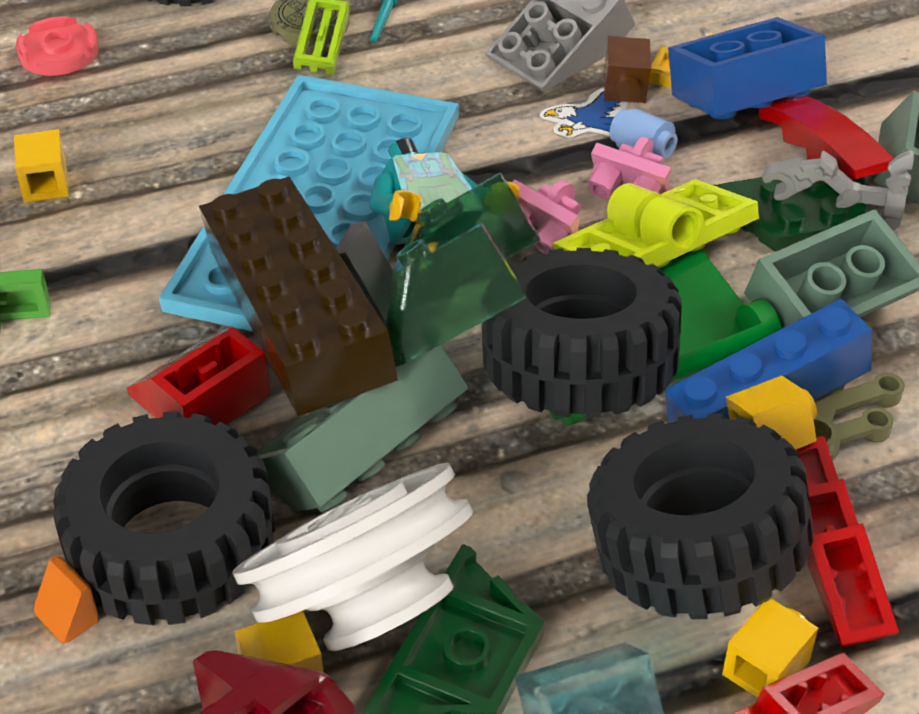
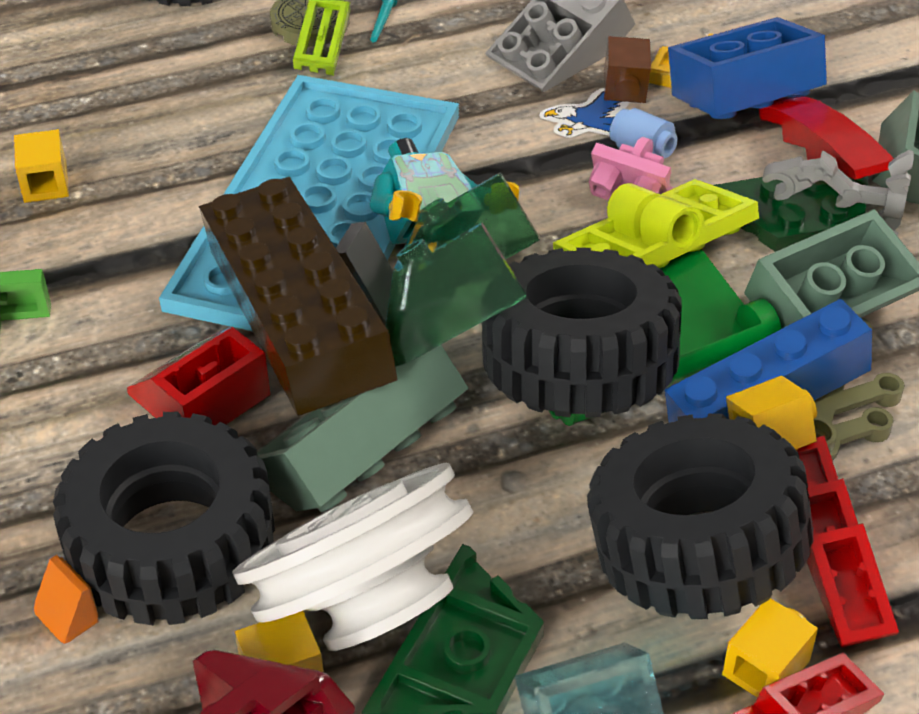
coral tile [16,16,99,76] -> none
bright pink hips [499,179,581,254] -> none

